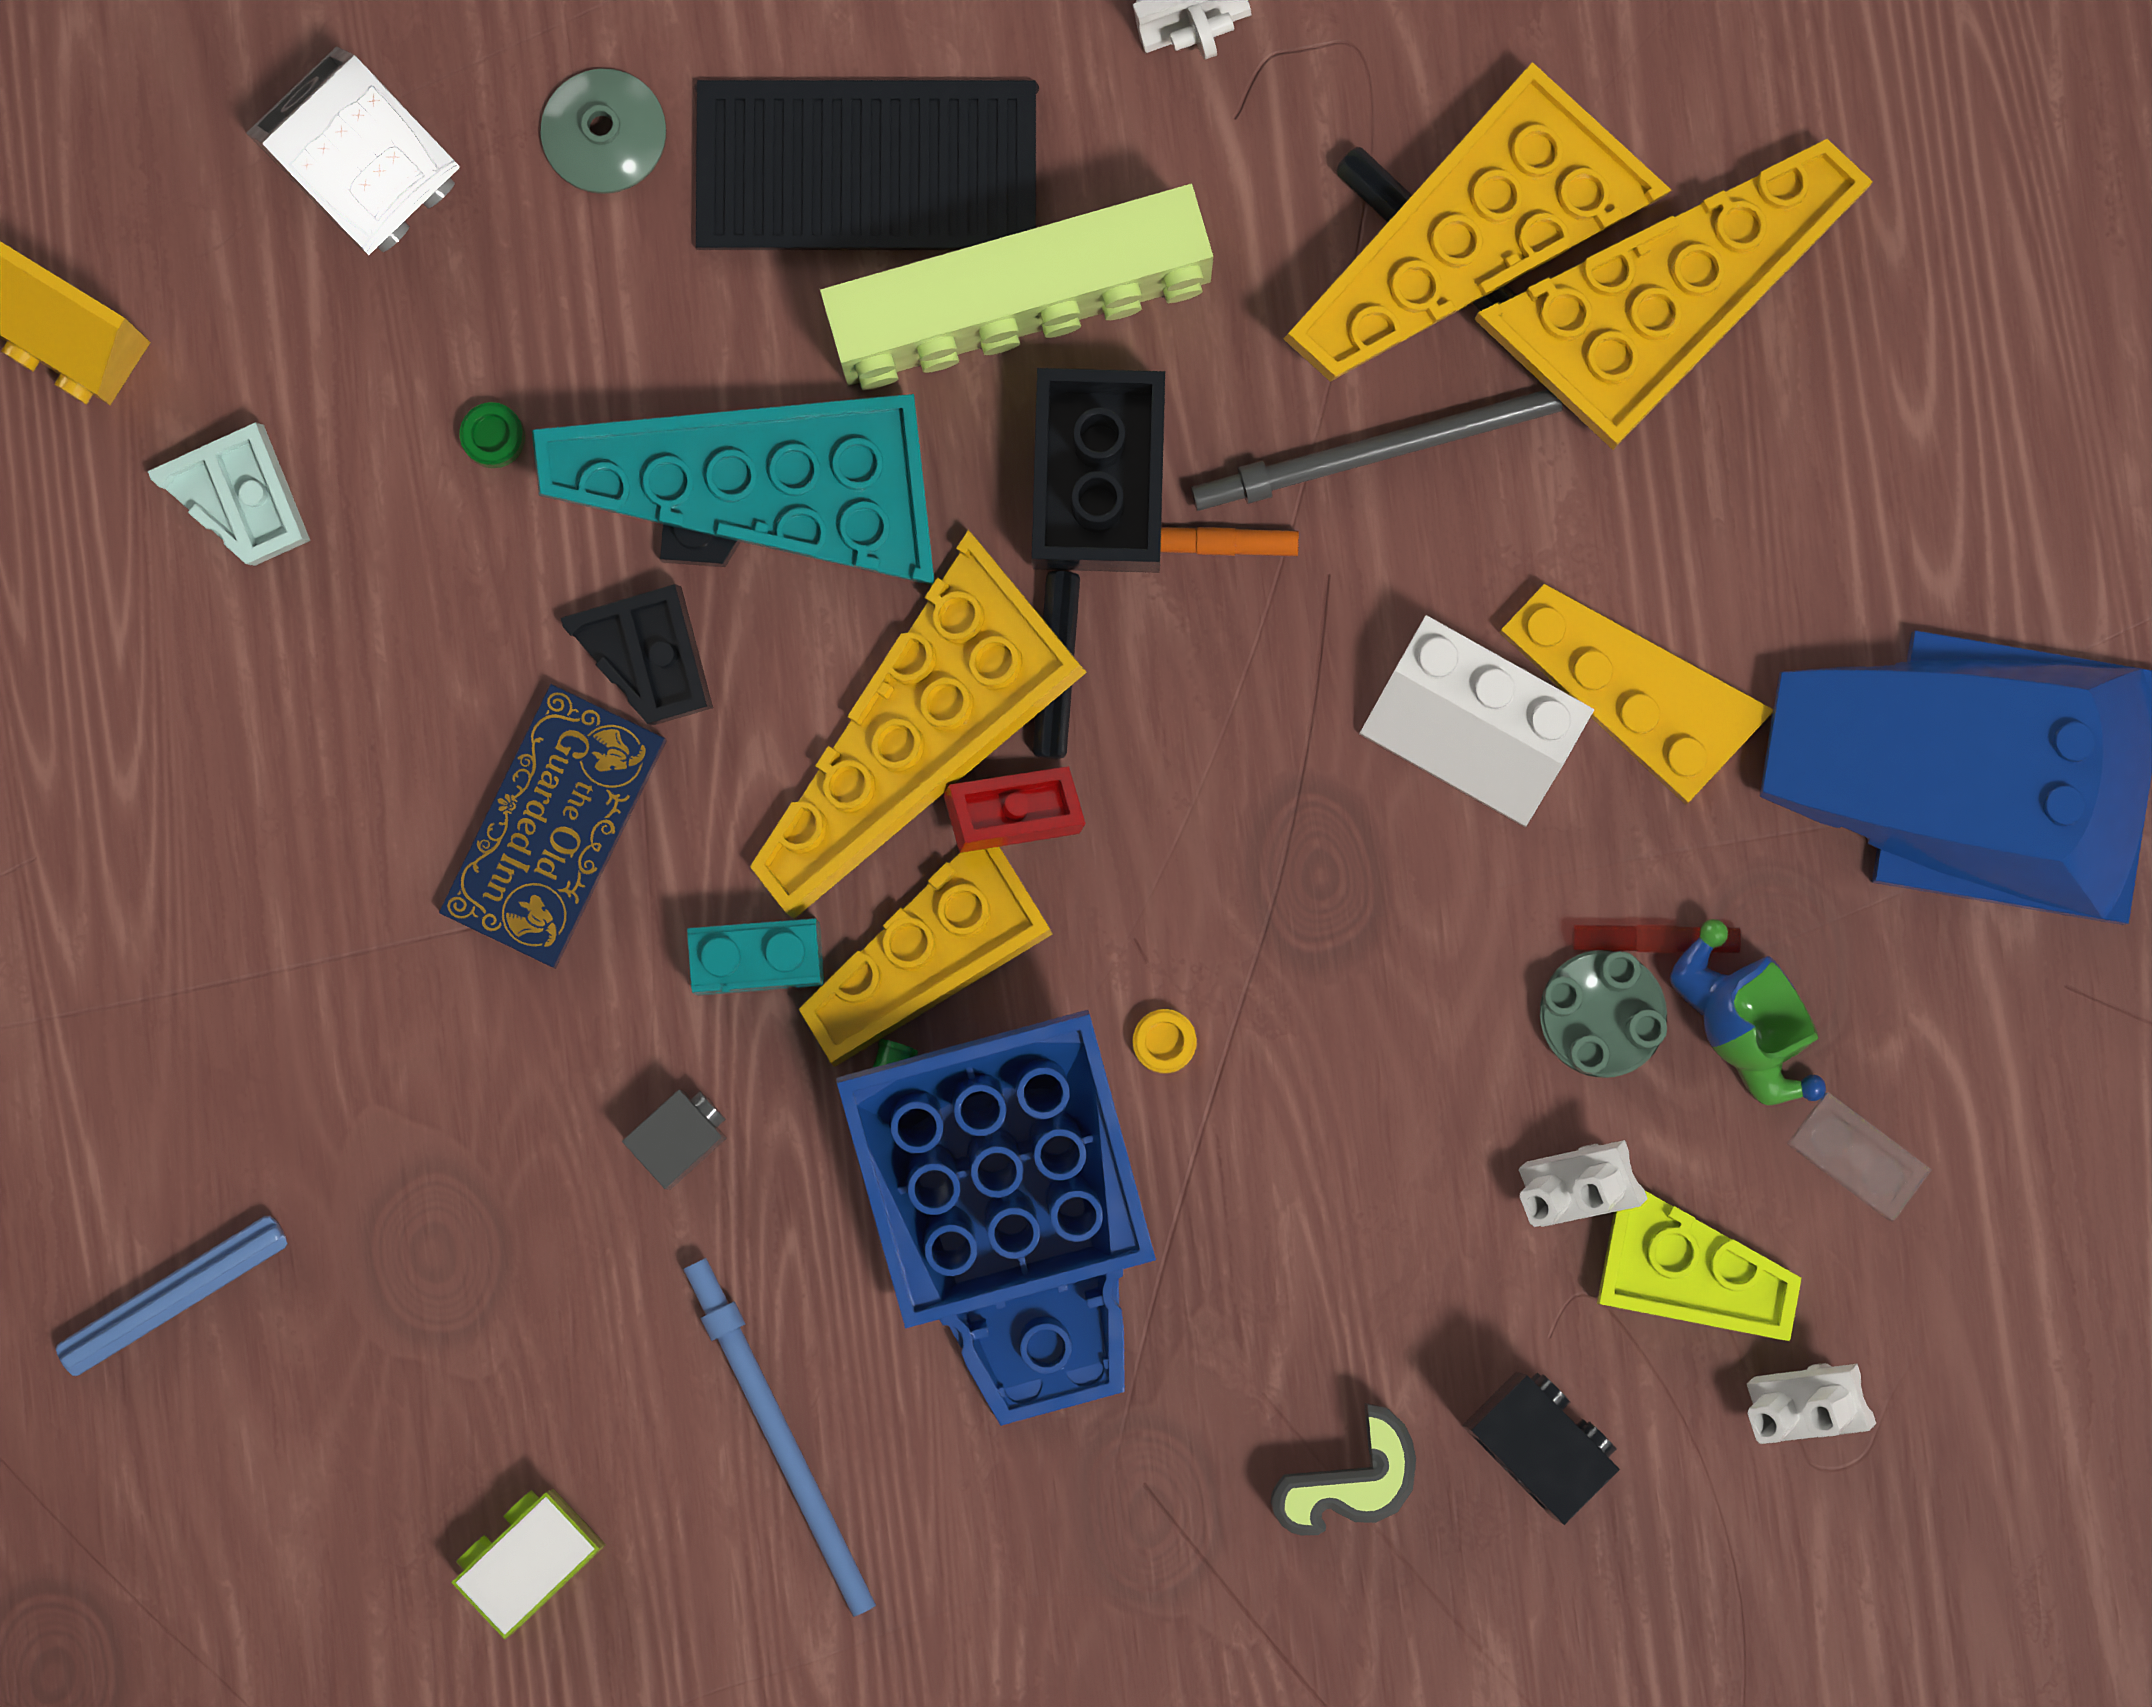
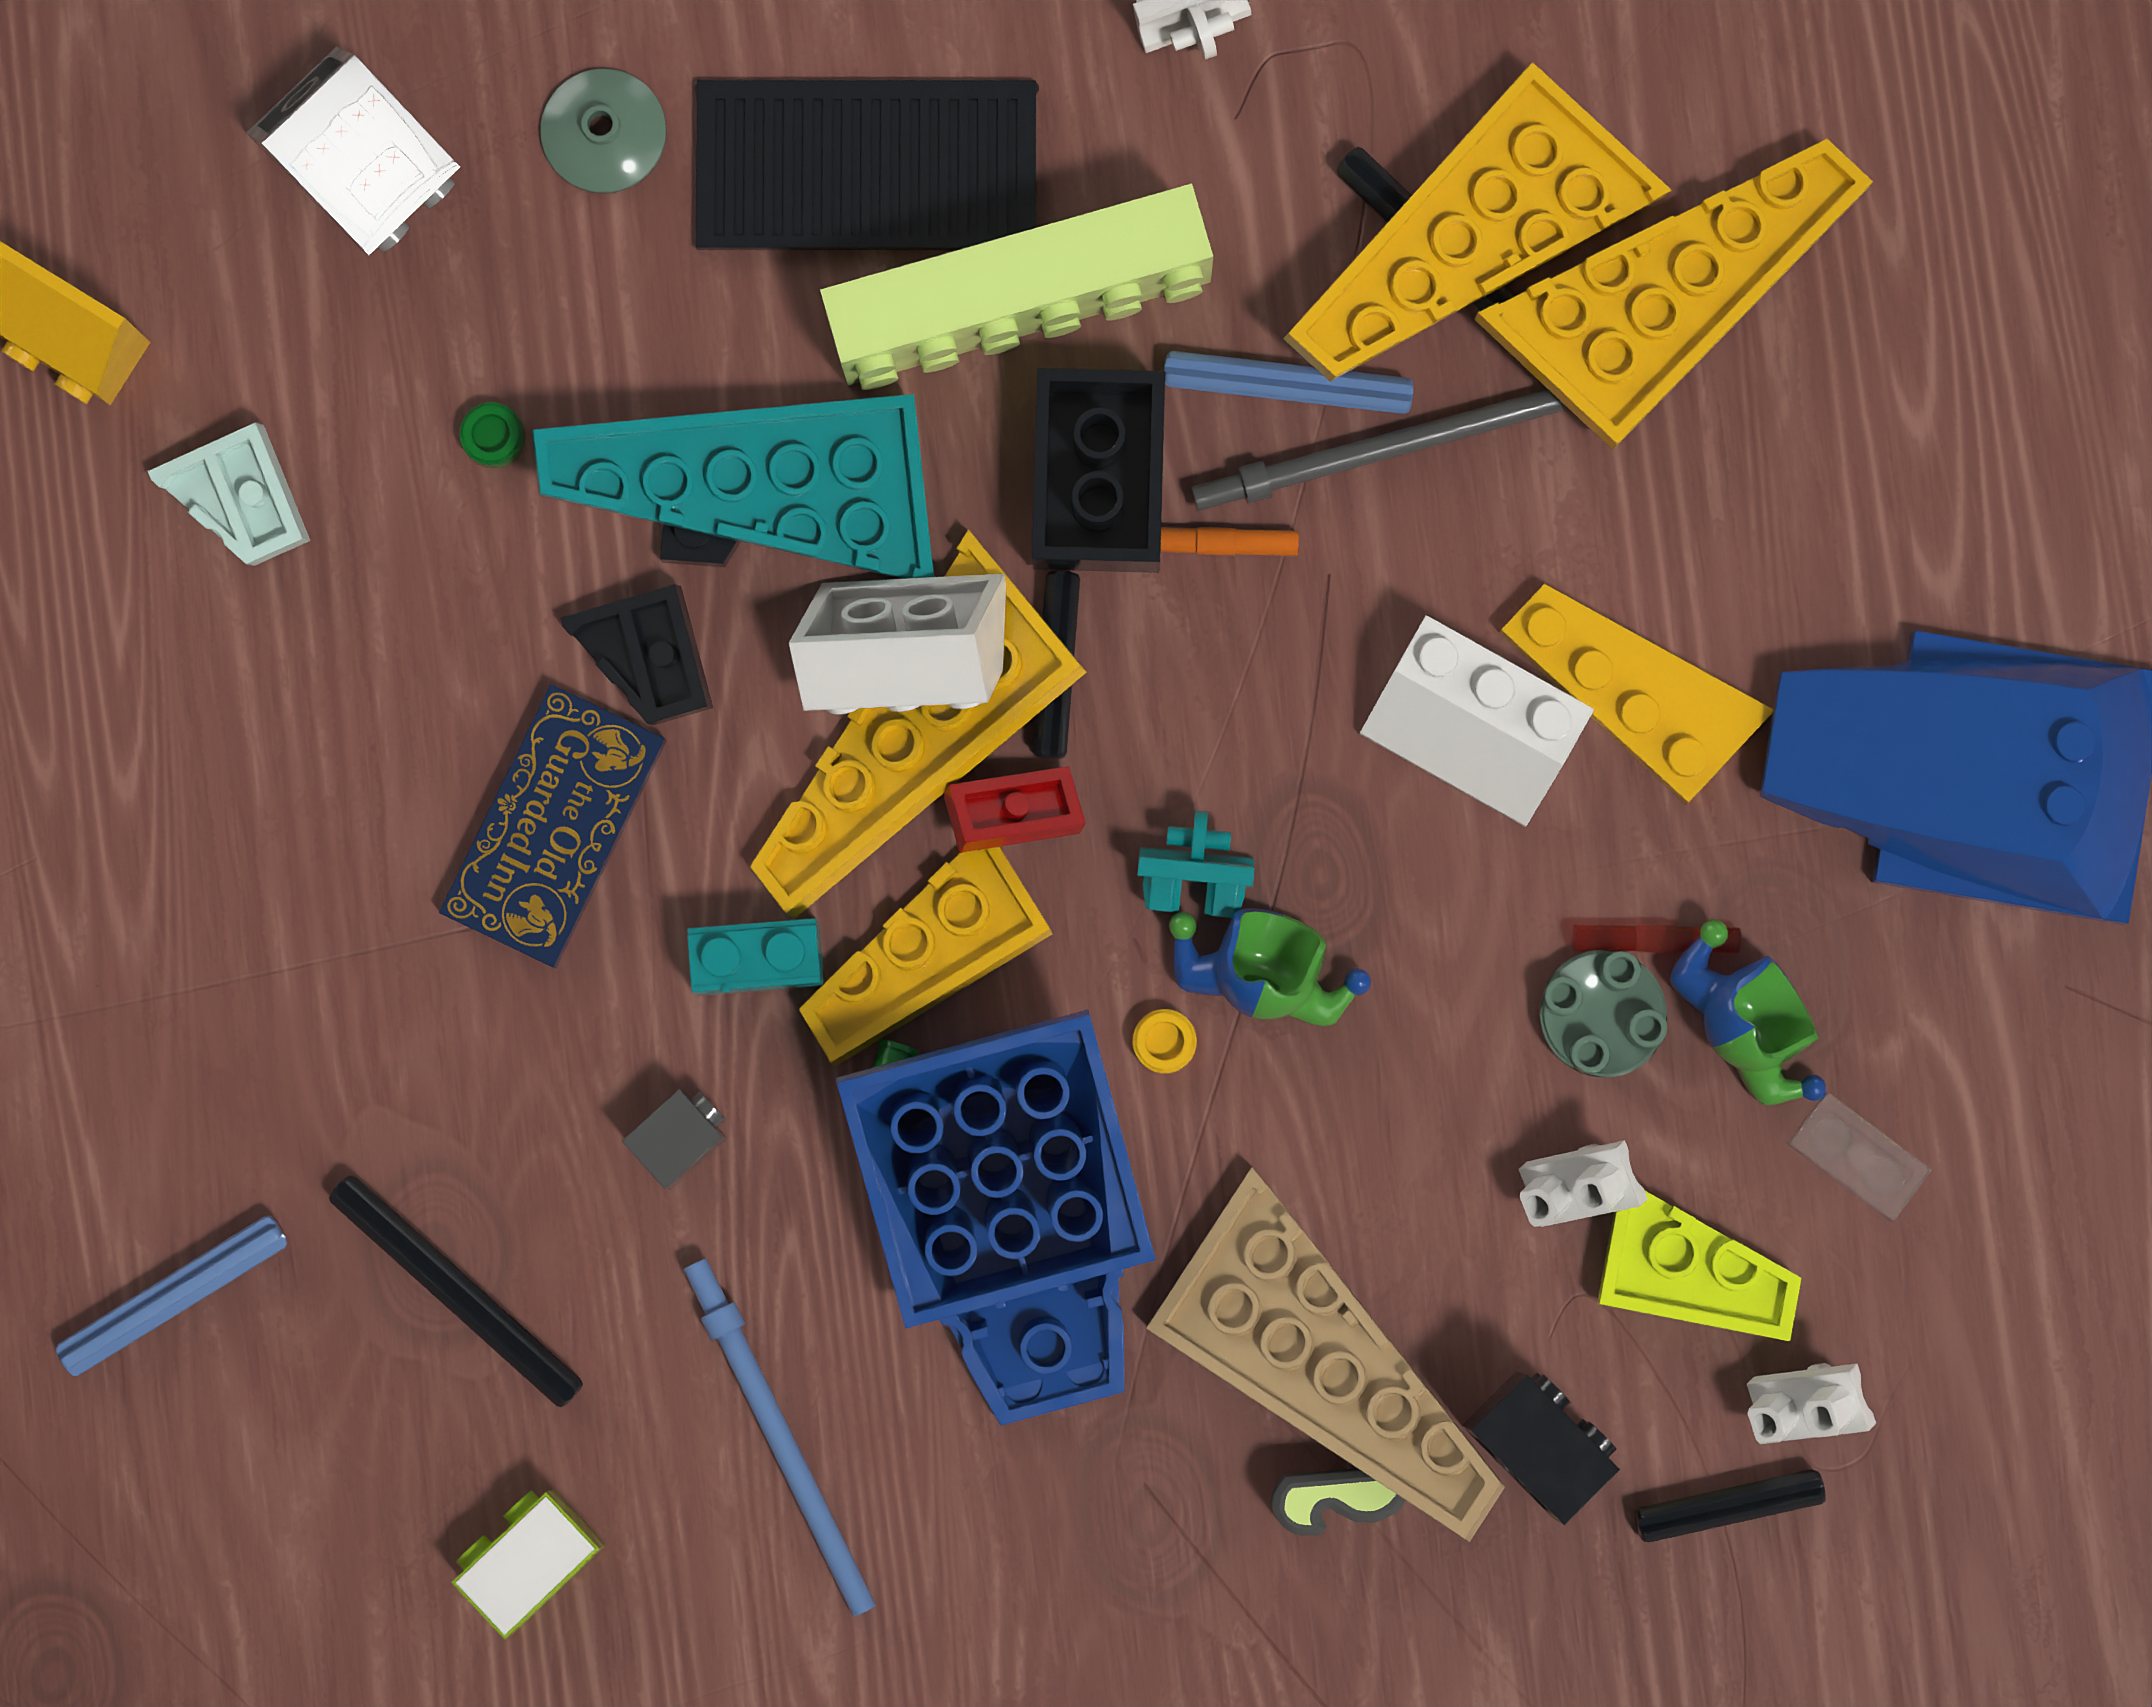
none -> black axle [329,1176,583,1407]
none -> white slope [789,574,1006,714]
none -> teal hips [1137,810,1255,918]
none -> tan wing [1146,1167,1505,1542]
none -> medium blue axle [1164,351,1414,414]
none -> bright green piece [1169,908,1371,1026]
none -> black axle [1635,1469,1826,1543]

